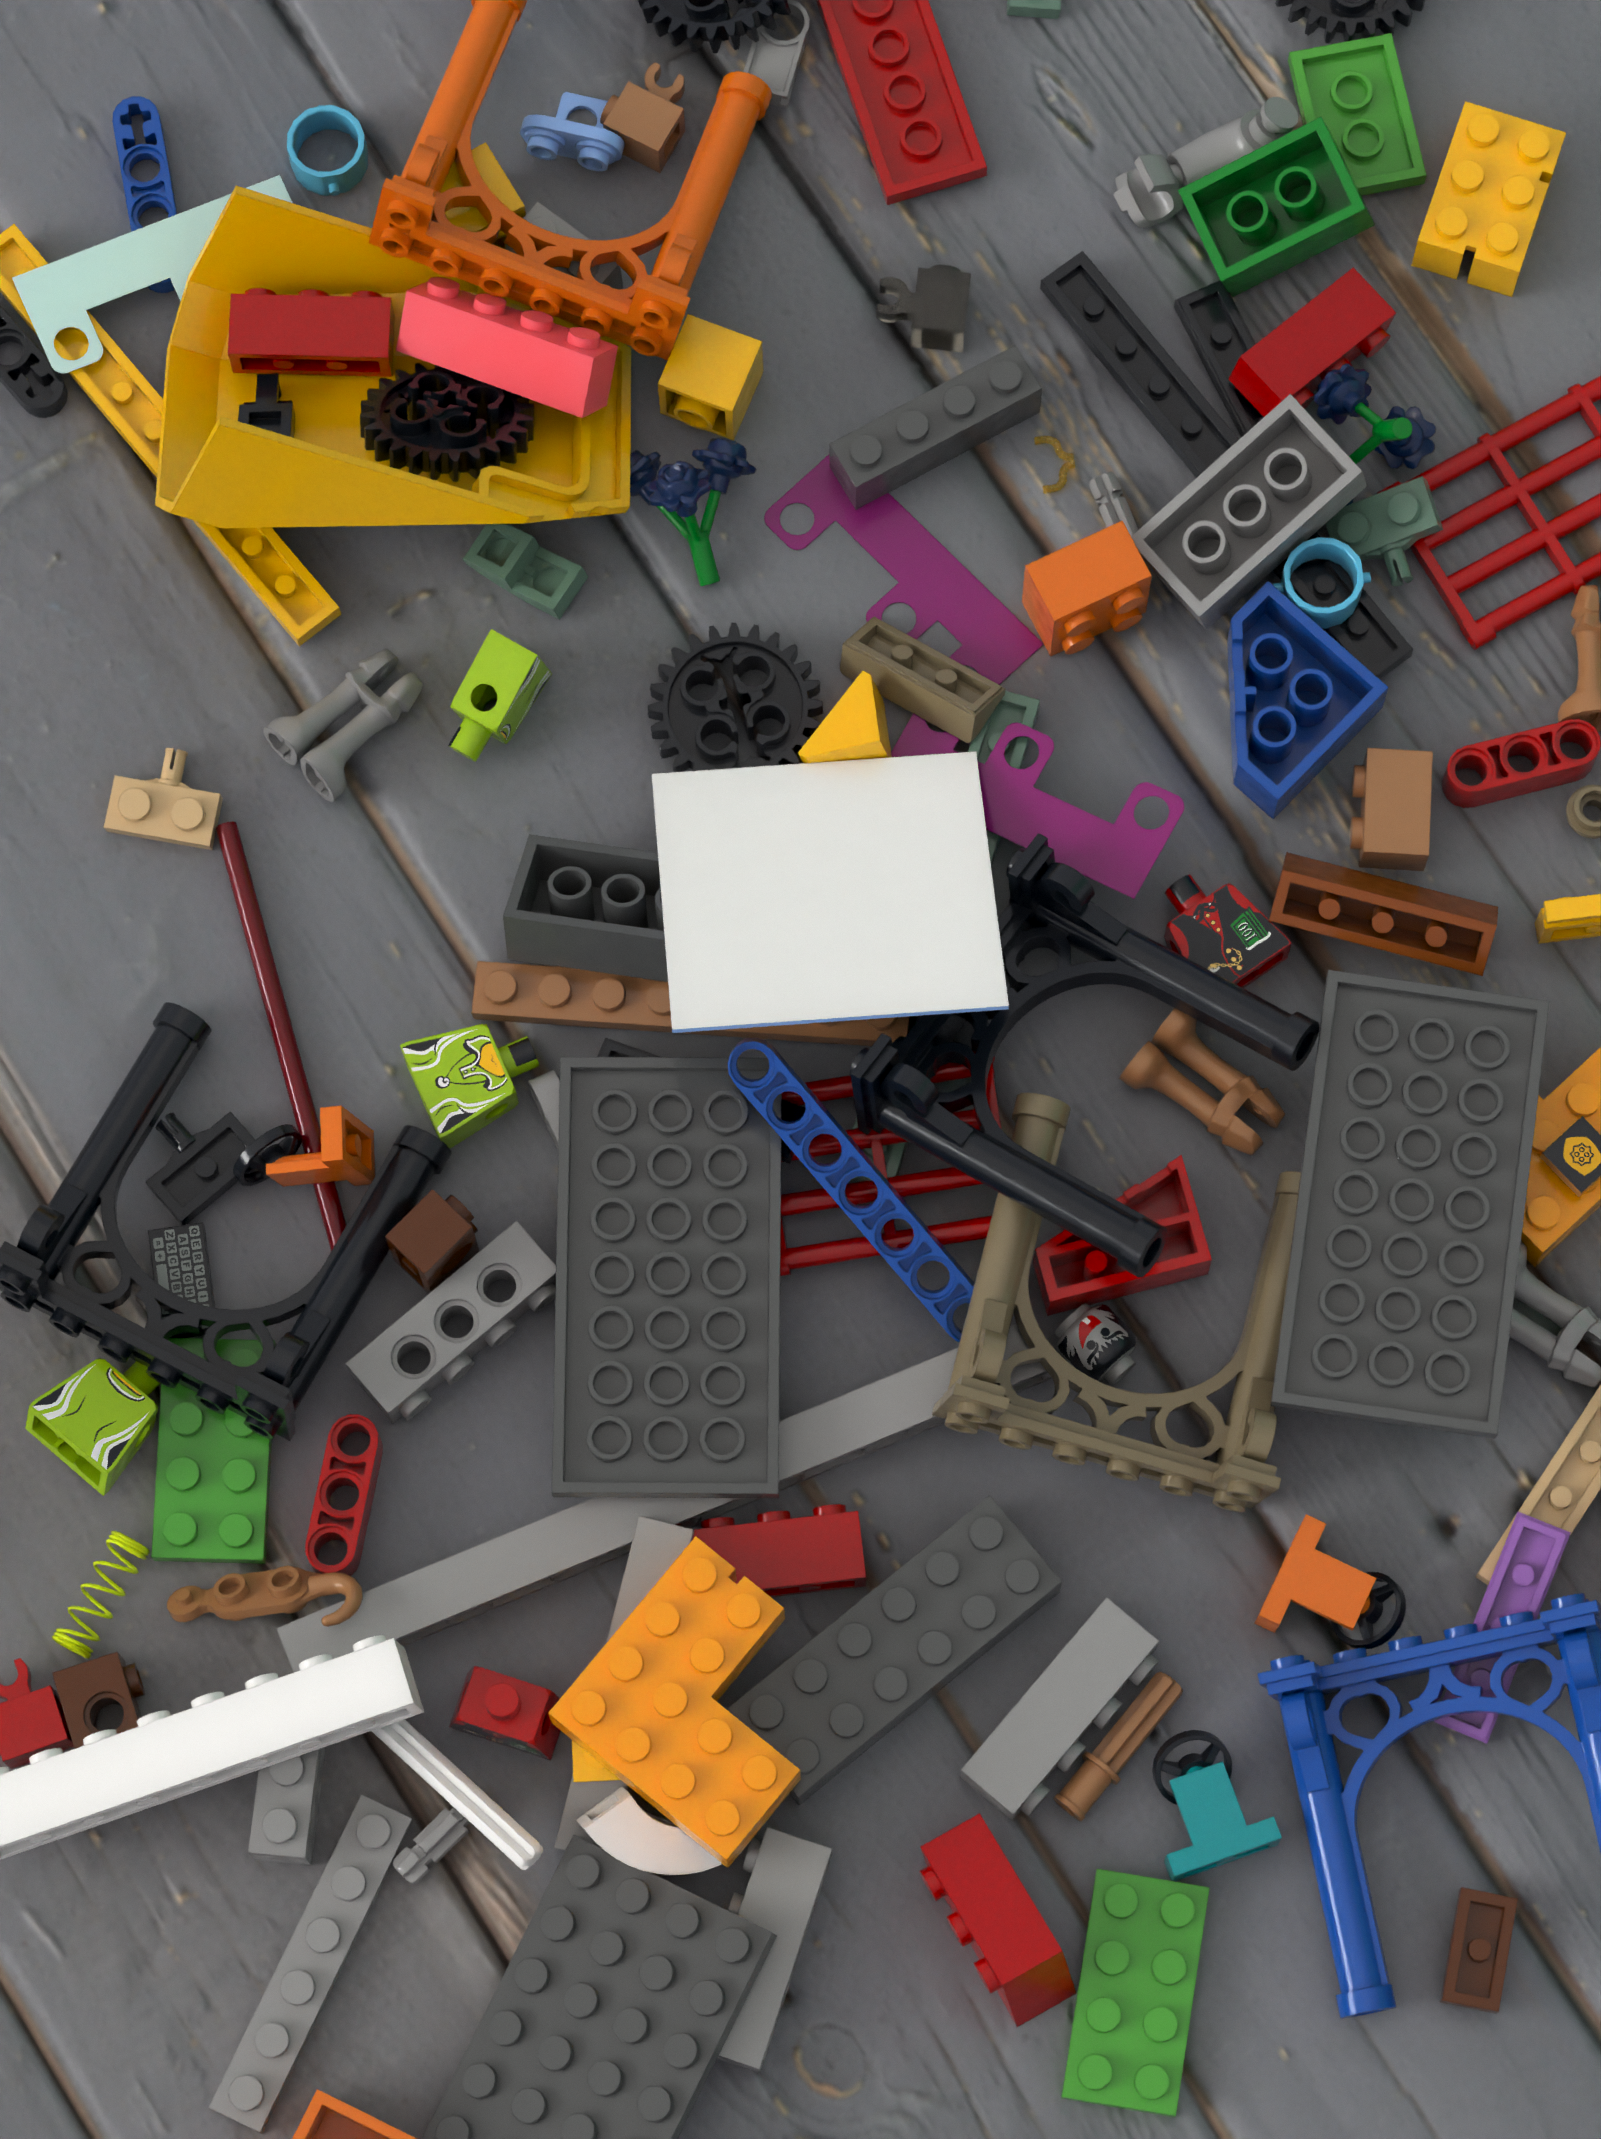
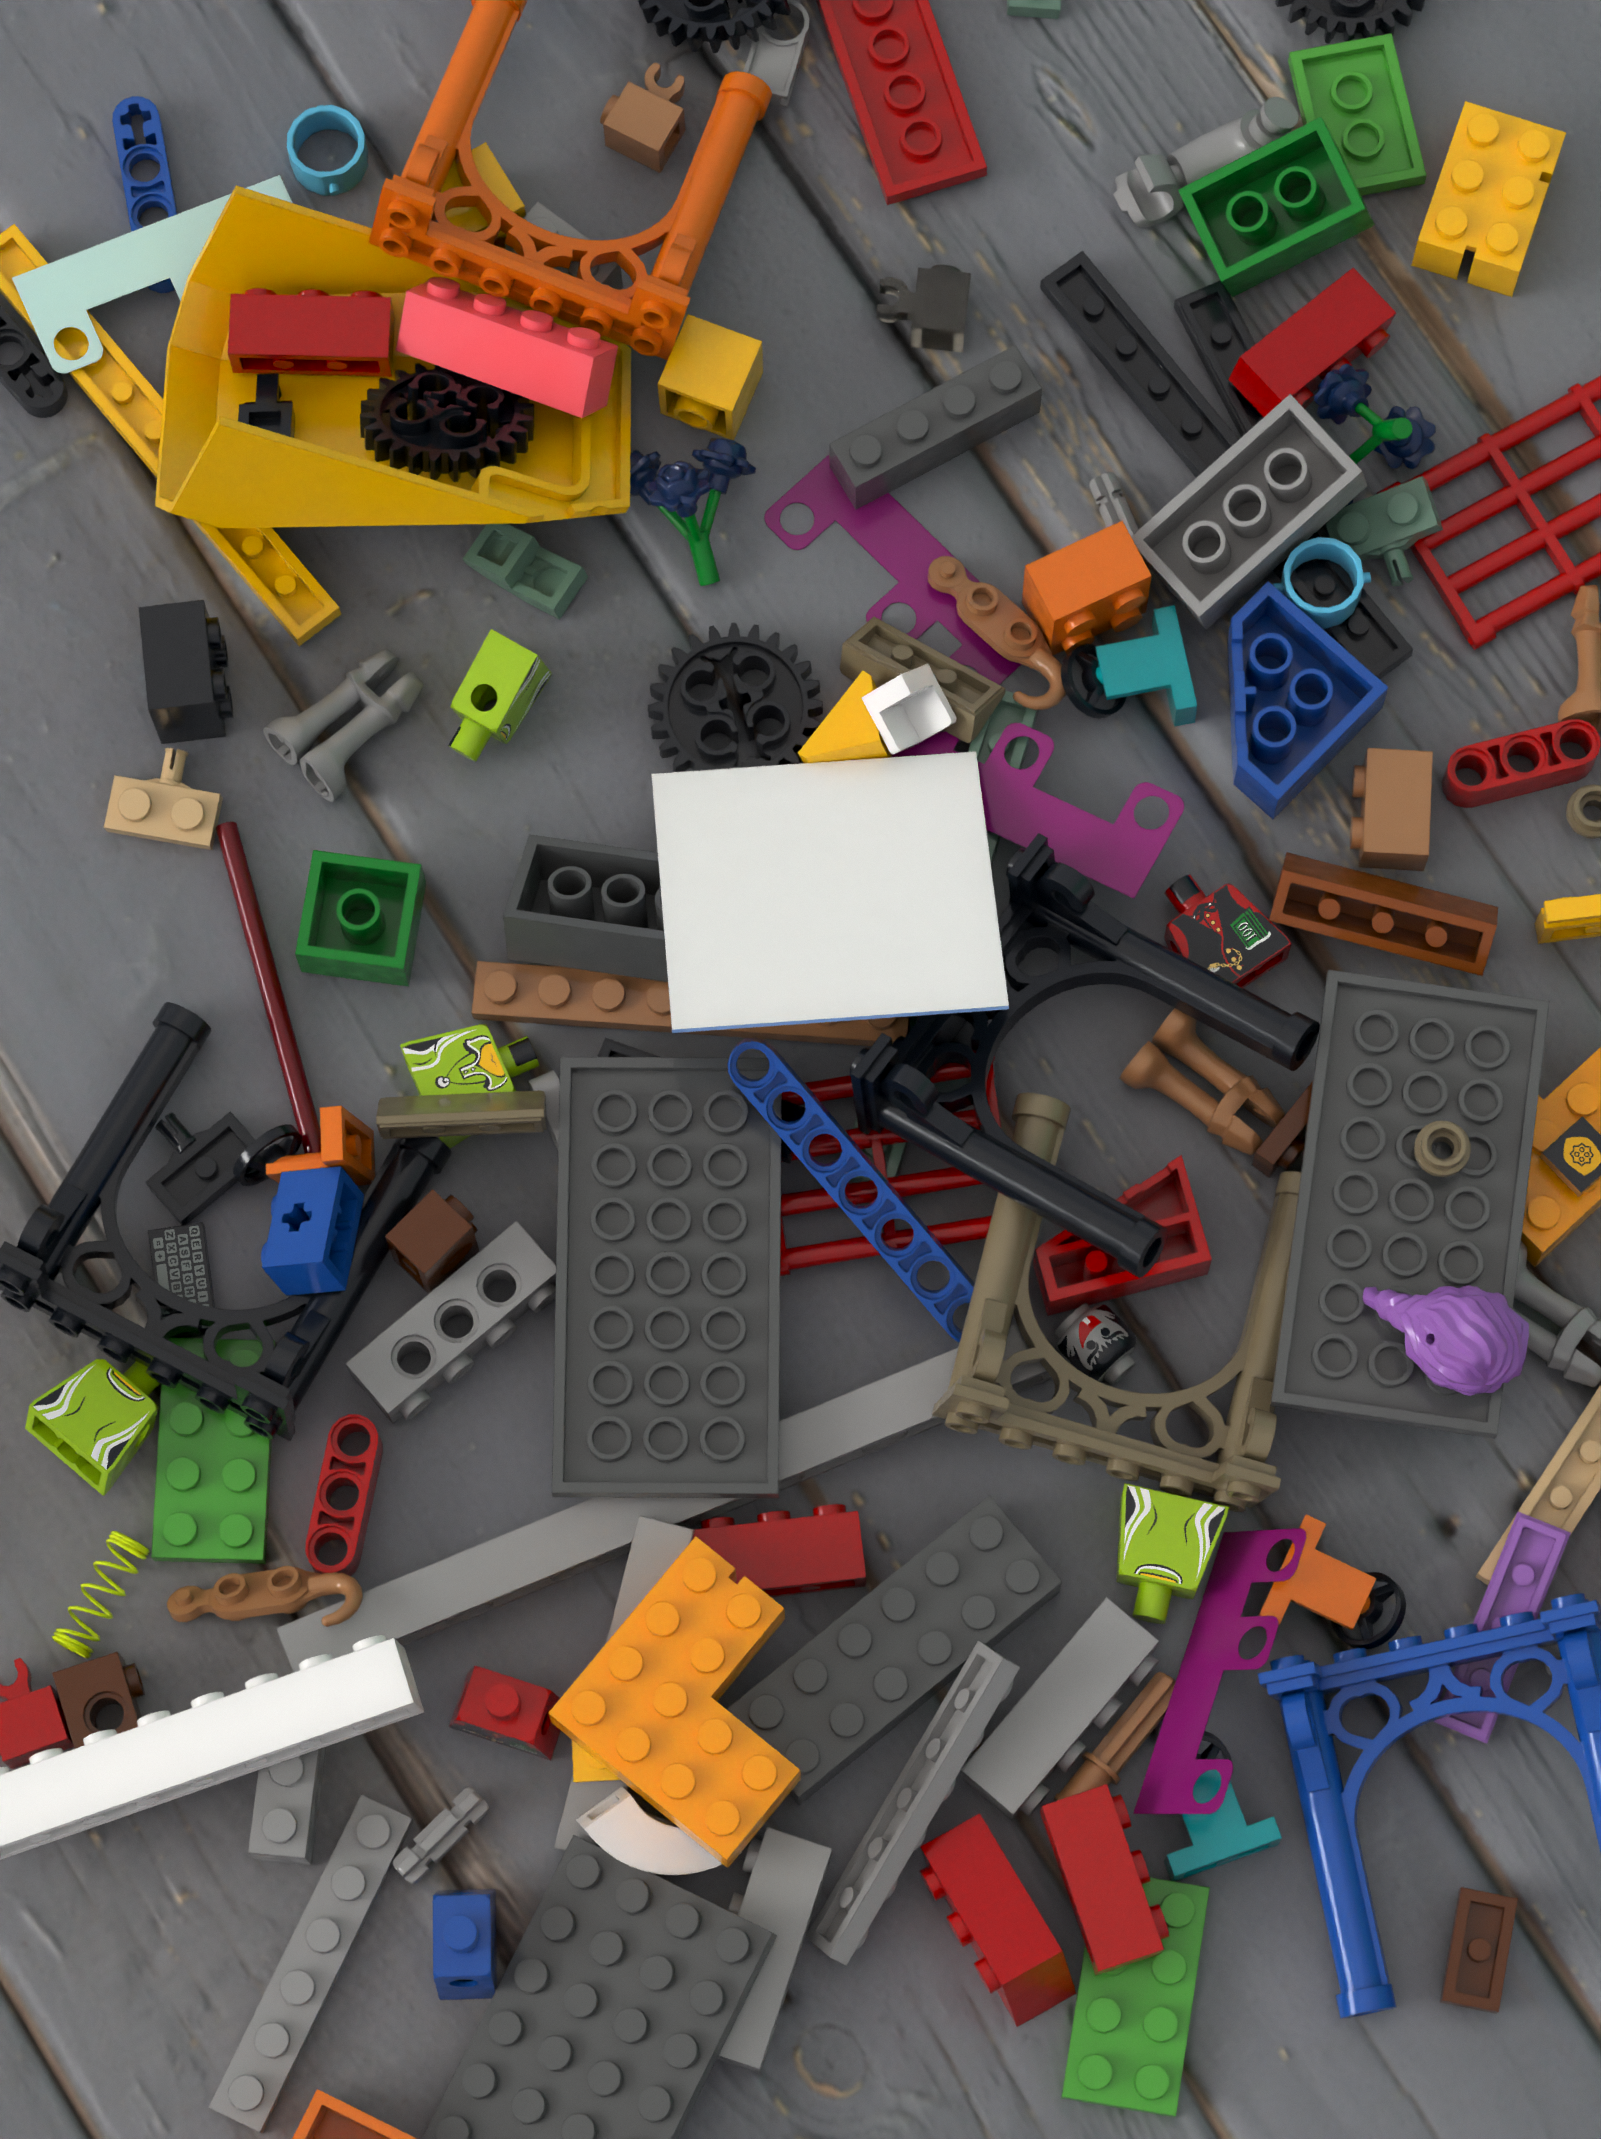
white axle [372,1719,544,1870] -> none
light blue bracket [520,92,625,171] -> none
clear yellow piece [1034,436,1076,494] -> none
none -> black brick [139,600,233,744]
none -> blue brick [261,1166,364,1296]
none -> green brick [295,850,426,987]
none -> dark tan slope [376,1090,547,1139]
none -> blue torso [433,1889,497,2000]
none -> light grey plate [806,1641,1020,1966]
none -> white panel [861,664,957,754]
none -> medium nougat piece [927,556,1066,710]
none -> red brick [1040,1784,1170,1976]
none -> teal piece [1061,605,1197,727]
none -> lime torso [1116,1483,1229,1624]
none -> magenta piece [1133,1528,1306,1814]
none -> reddish brown plate [1252,1081,1313,1178]
none -> medium lavender hair [1363,1285,1529,1396]
none -> dark tan plate [1414,1121,1471,1177]

